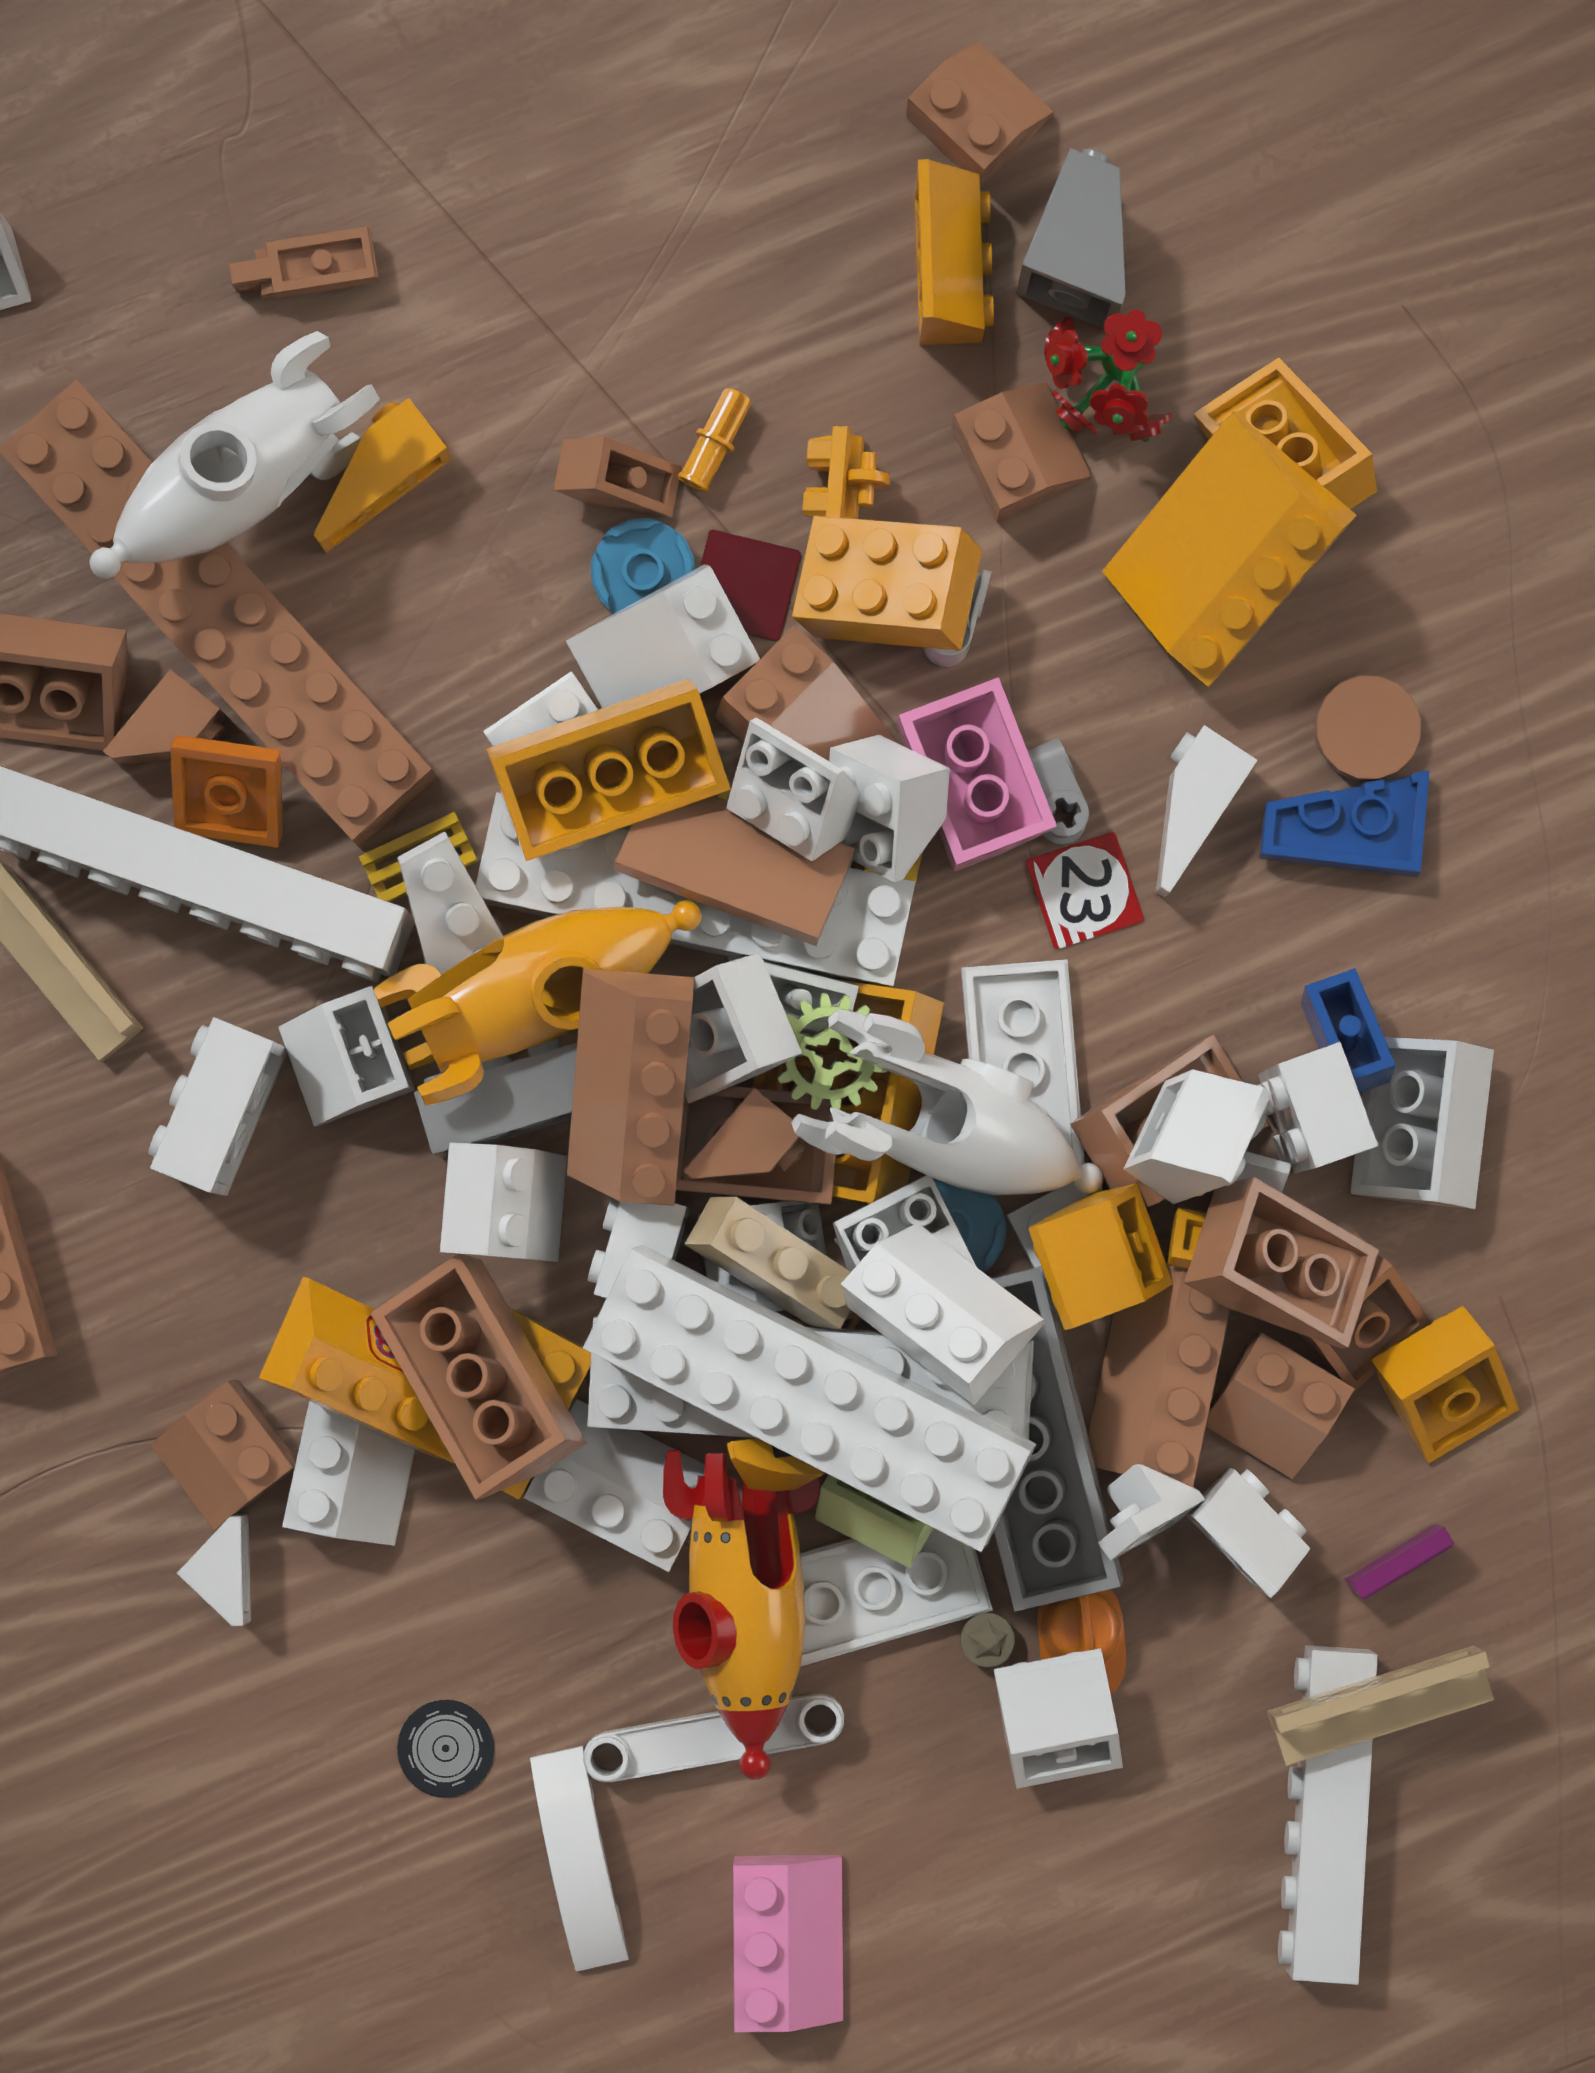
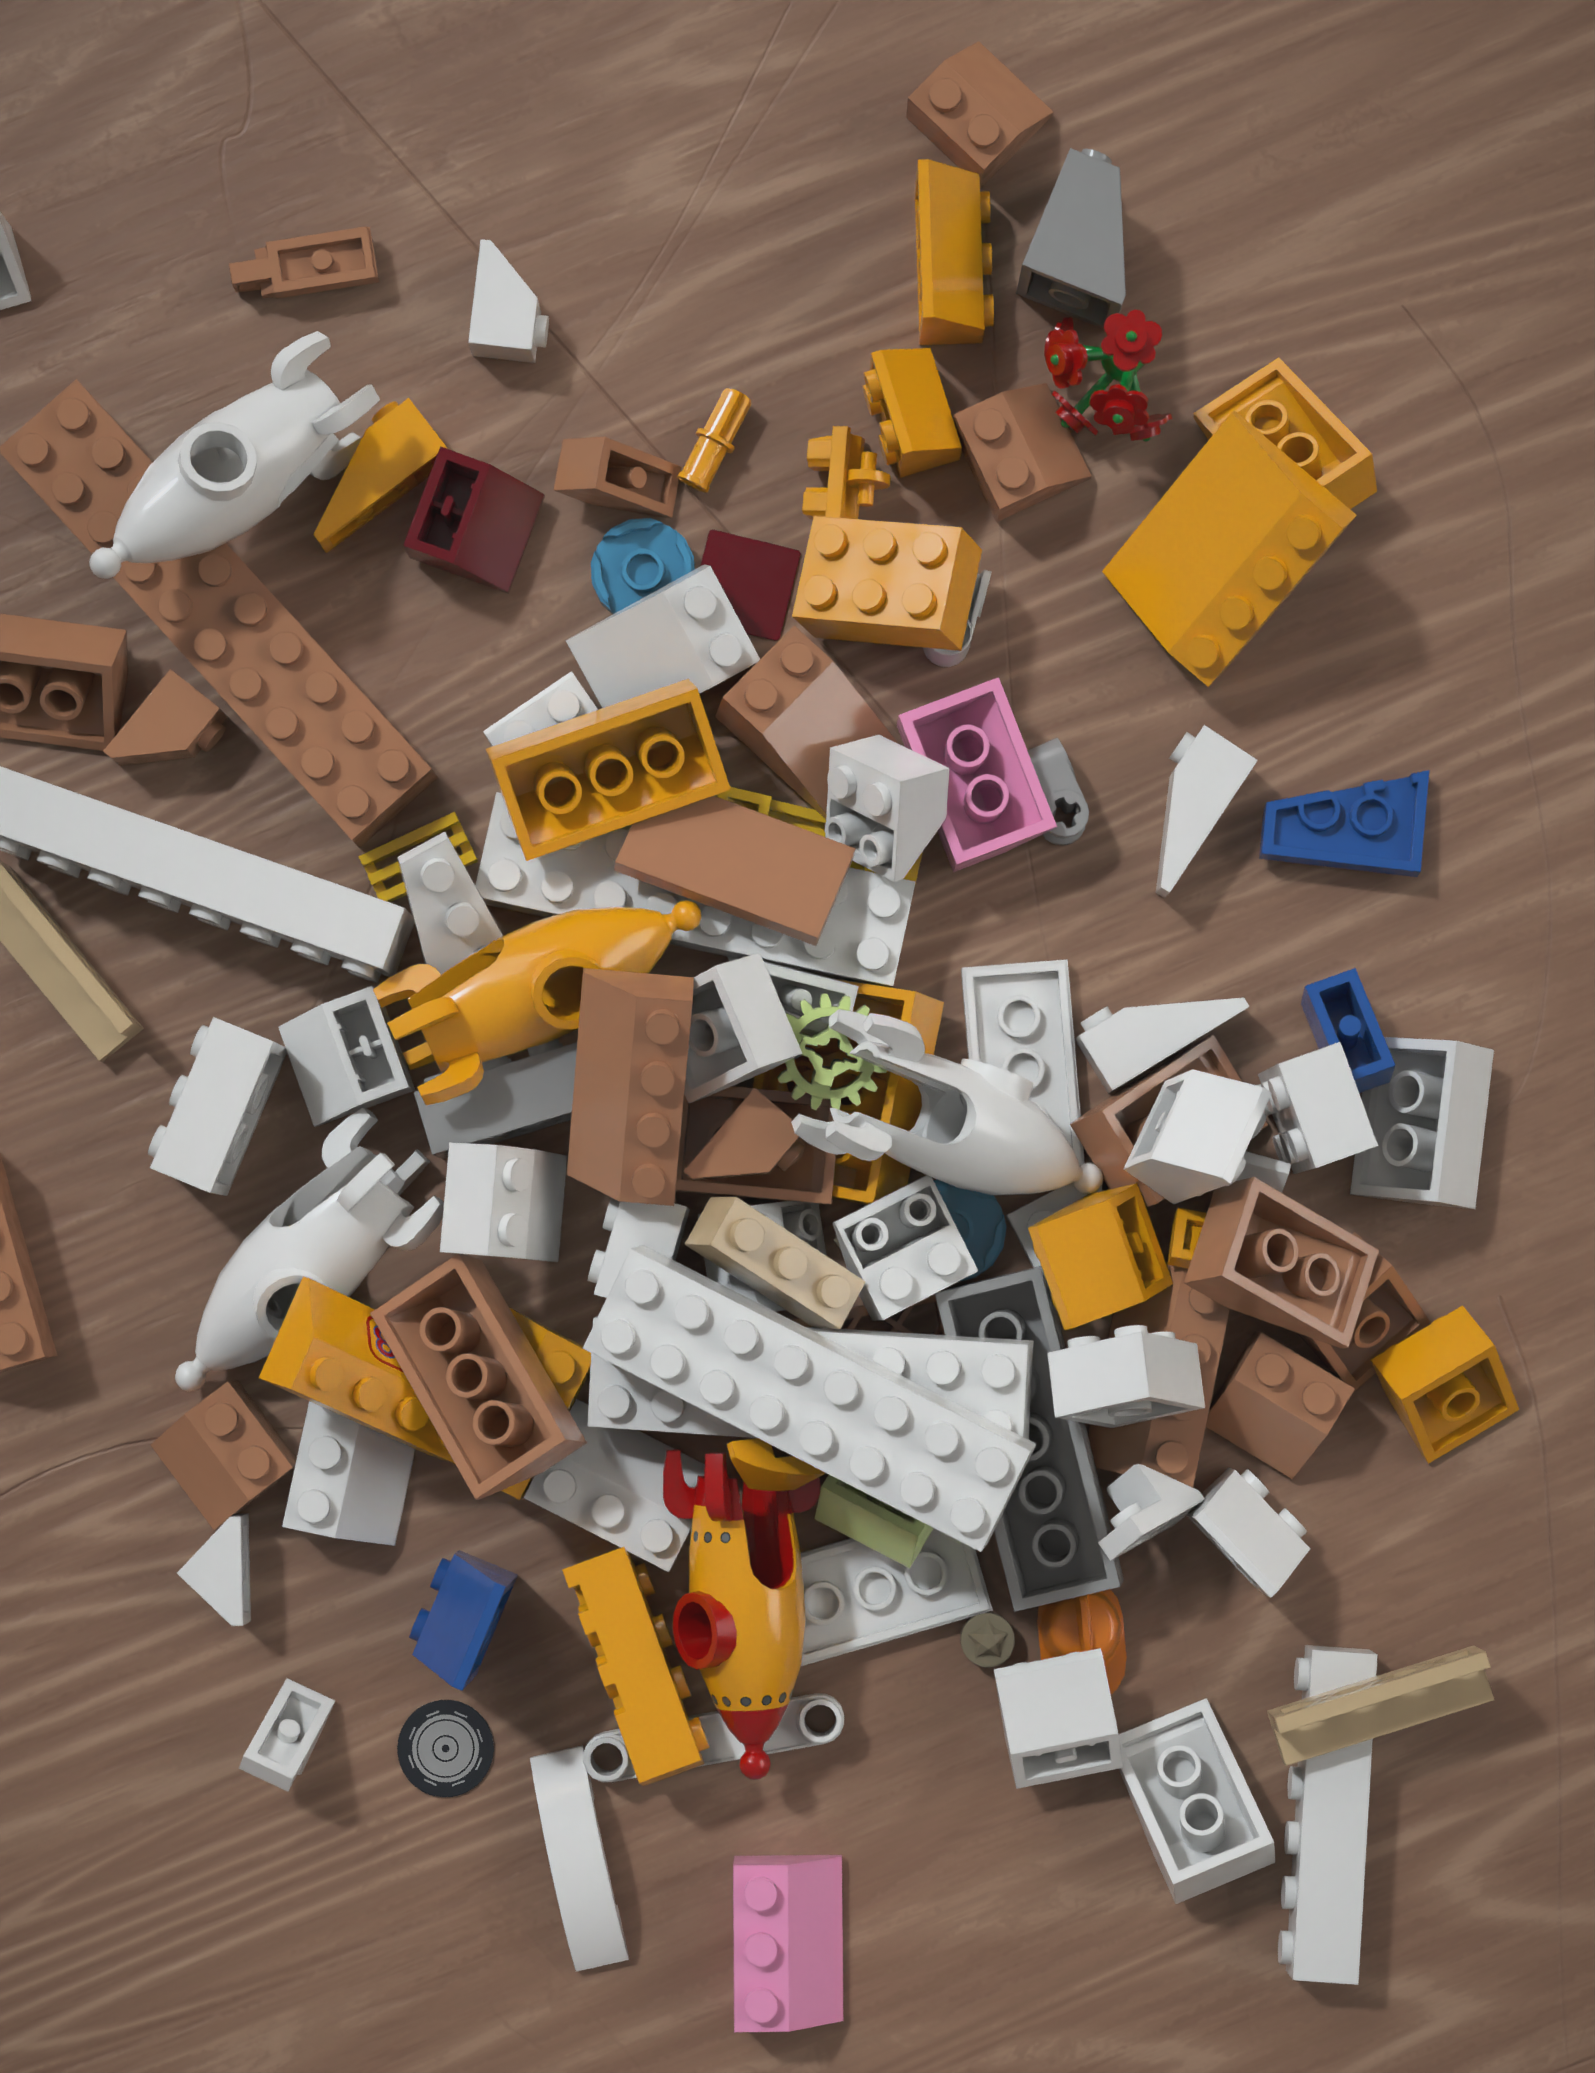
orange plate [170,735,283,848] -> none
white slope [726,717,861,861] -> none
white slope [841,1223,1045,1405] -> none
sticker [1026,832,1144,949] -> none
nougat tile [1314,675,1421,781] -> none
magenta tile [1344,1524,1454,1599] -> none
none -> white piece [175,1108,444,1392]
none -> white slope [239,1678,335,1791]
none -> dark red slope [403,446,545,594]
none -> blue slope [409,1550,518,1691]
none -> white slope [468,239,549,363]
none -> light orange wedge [562,1547,710,1787]
none -> light orange slope [862,348,962,478]
none -> white brick [1048,1325,1205,1428]
none -> white slope [1075,997,1249,1093]
none -> white slope [1119,1698,1275,1904]

